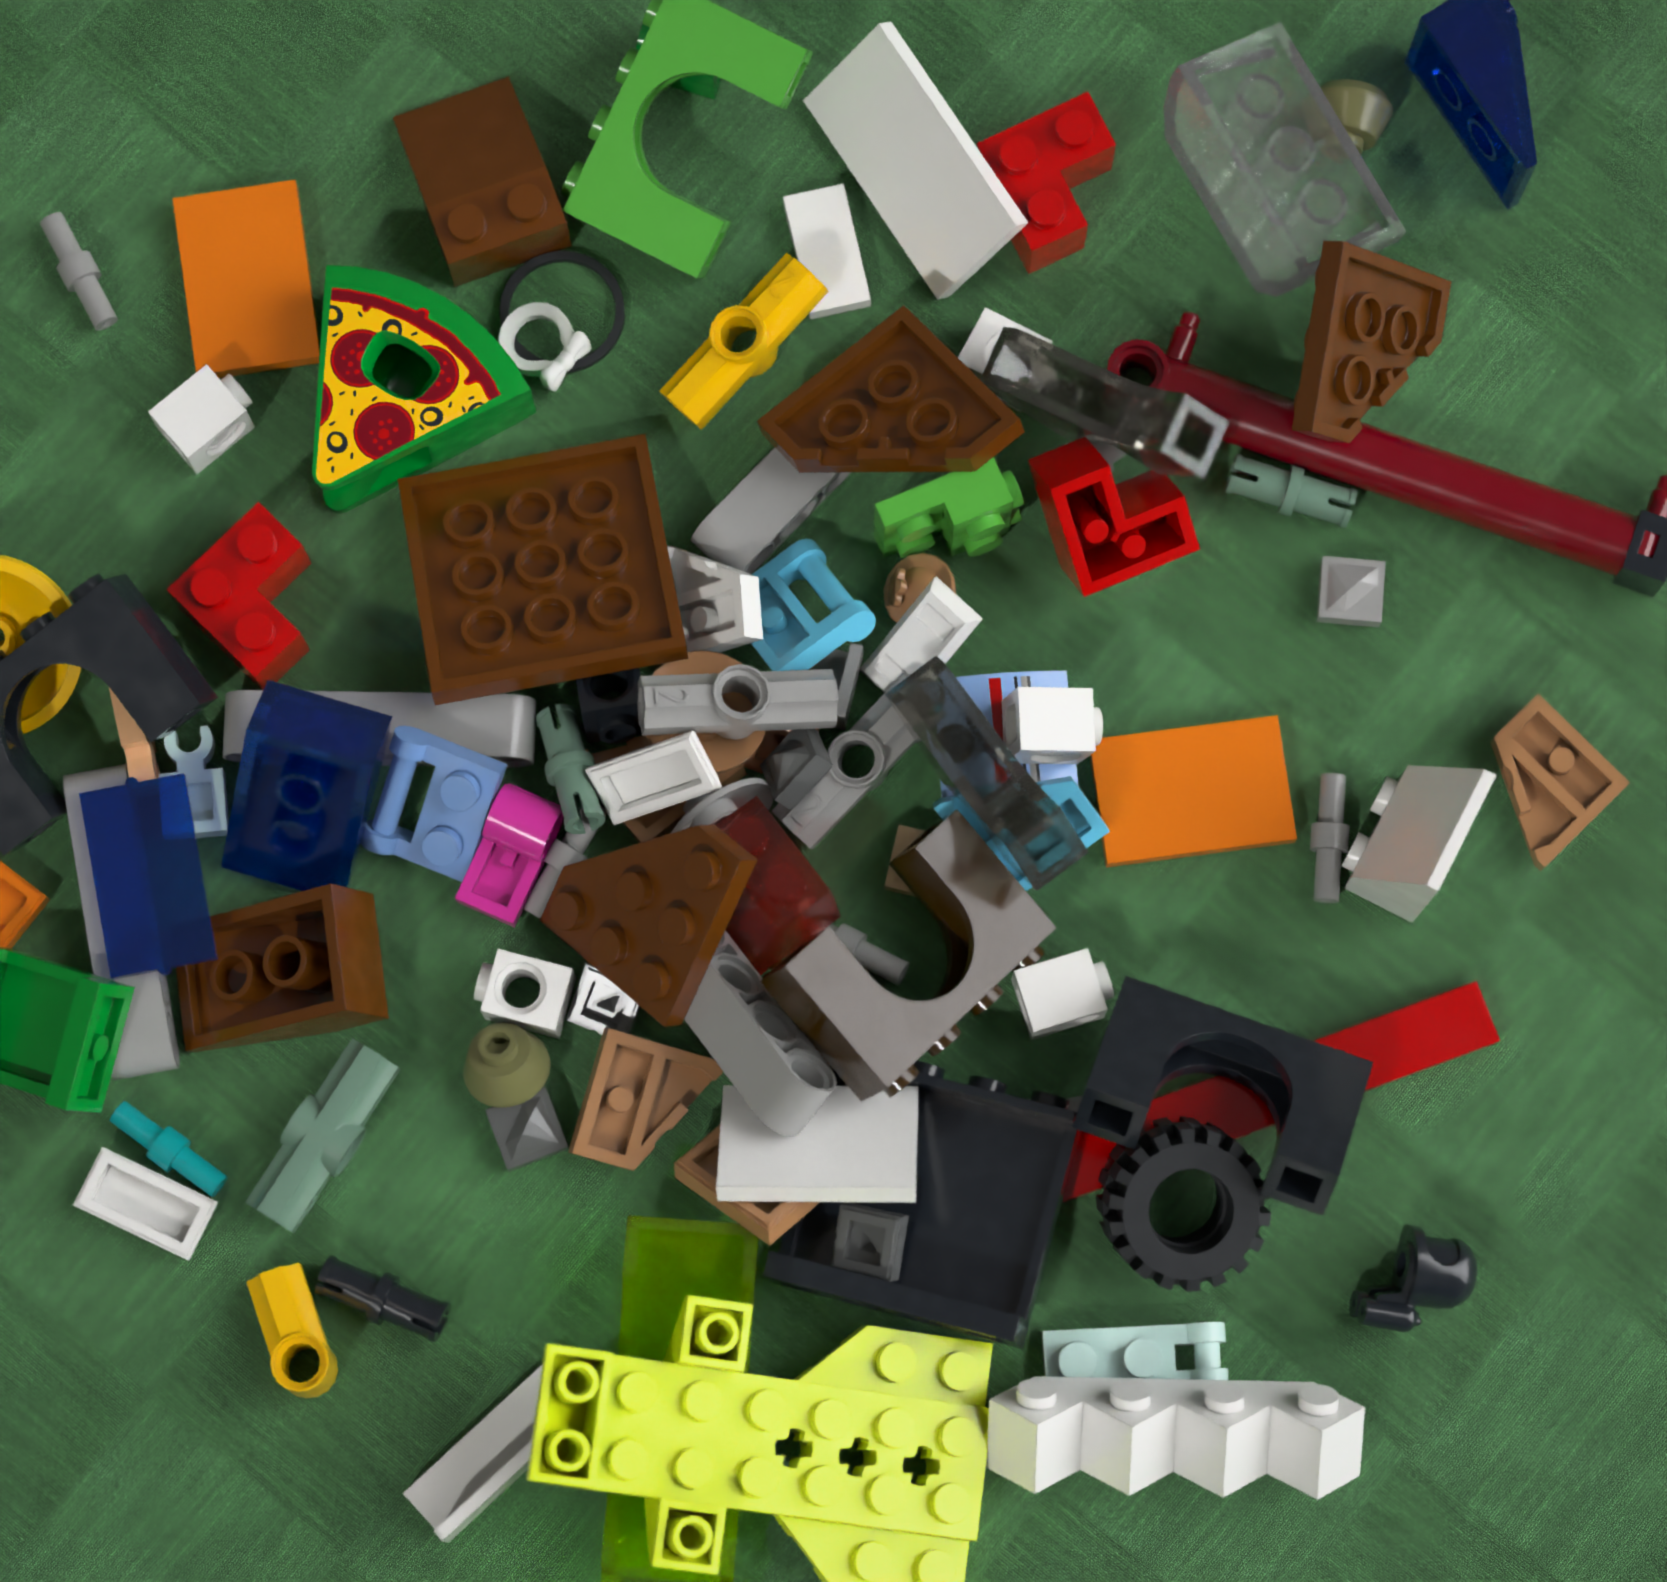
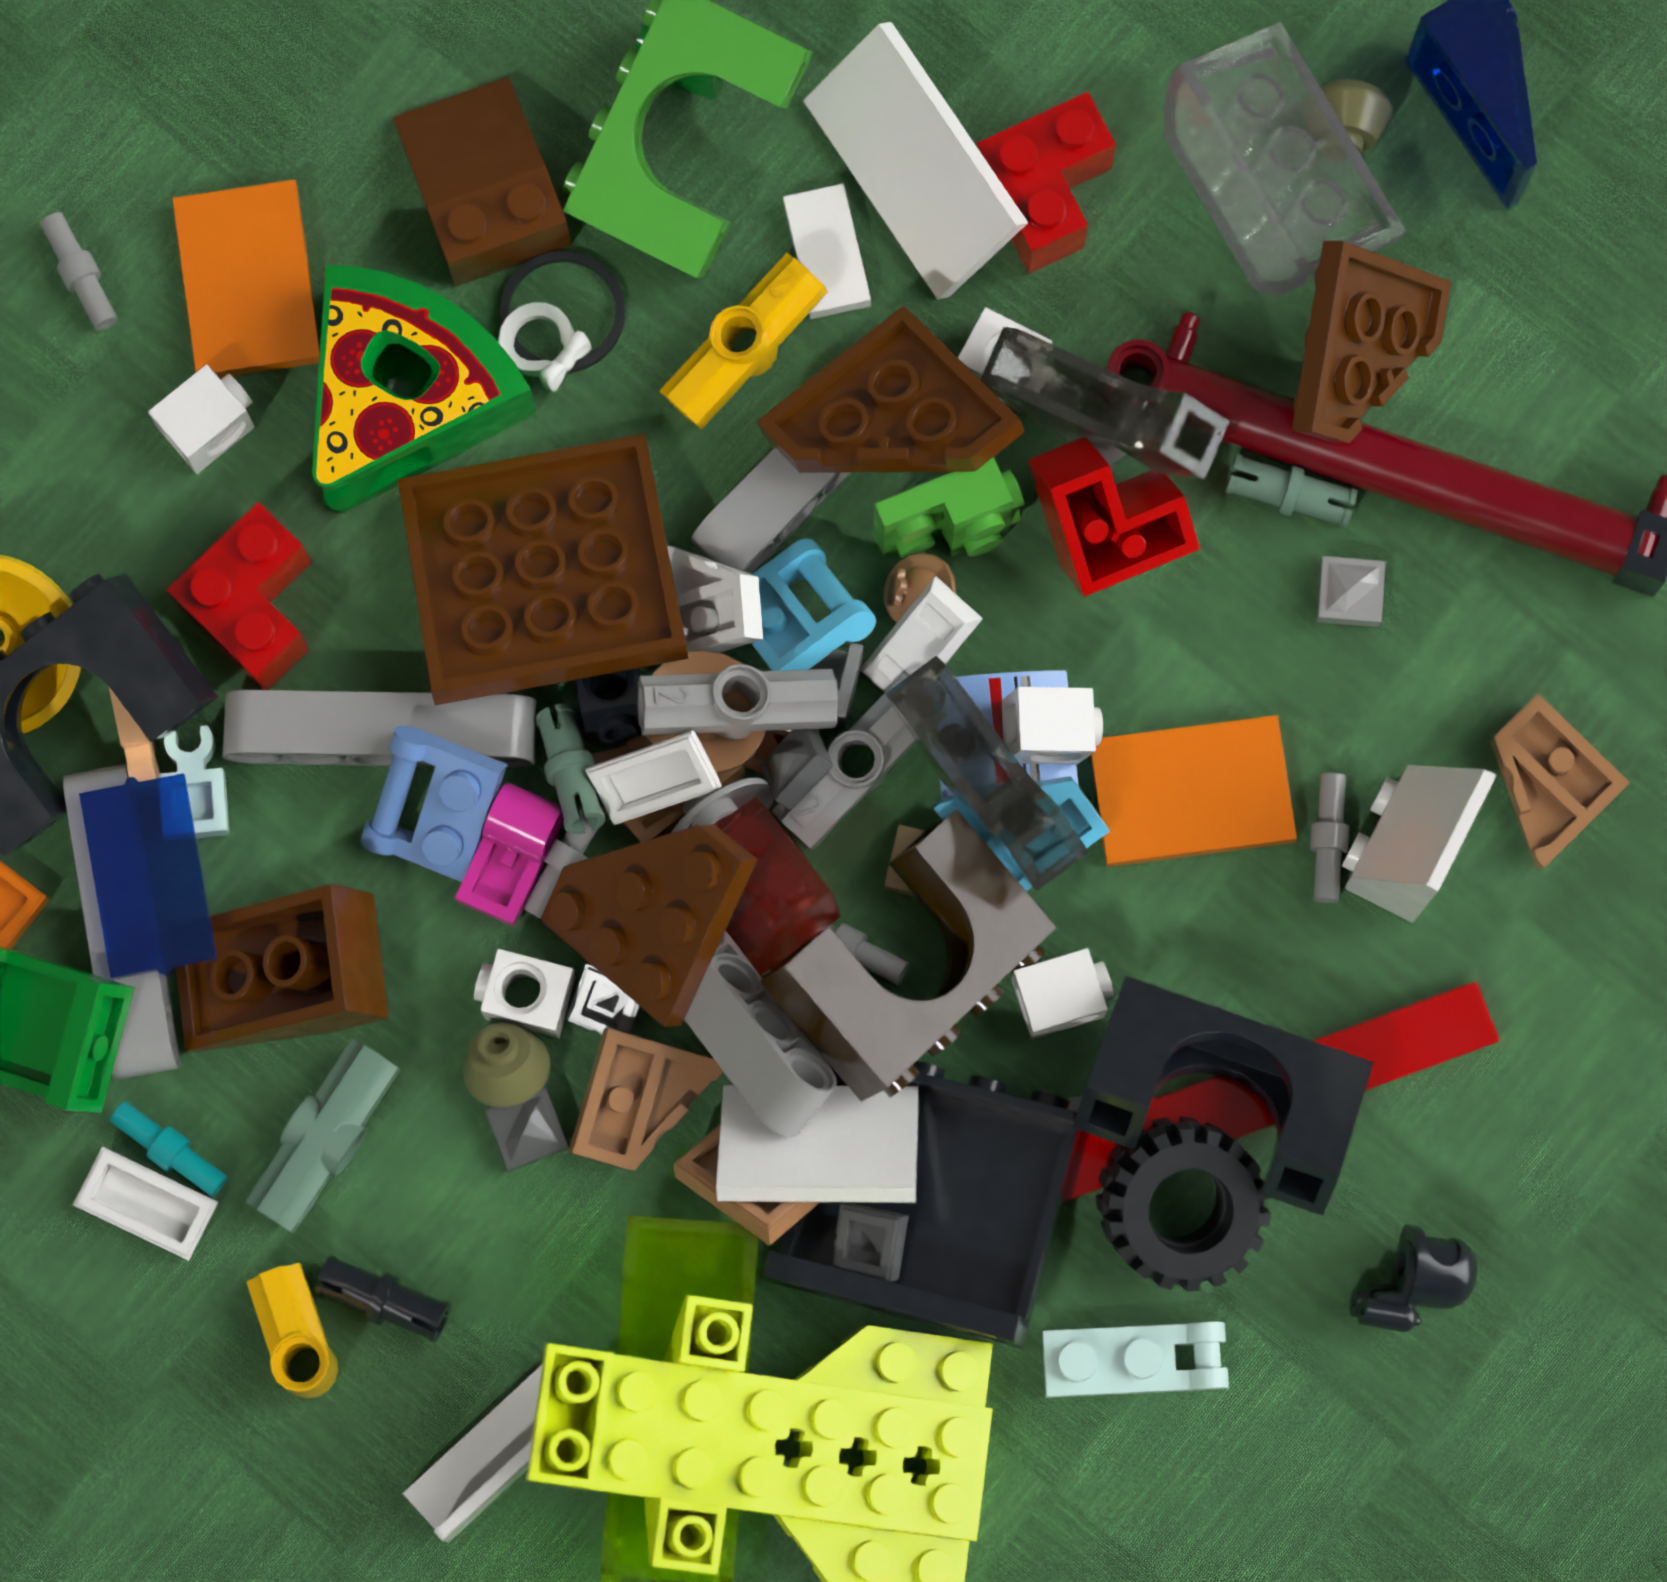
clear blue slope [221,680,393,891] -> none
white brick [987,1376,1365,1500] -> none

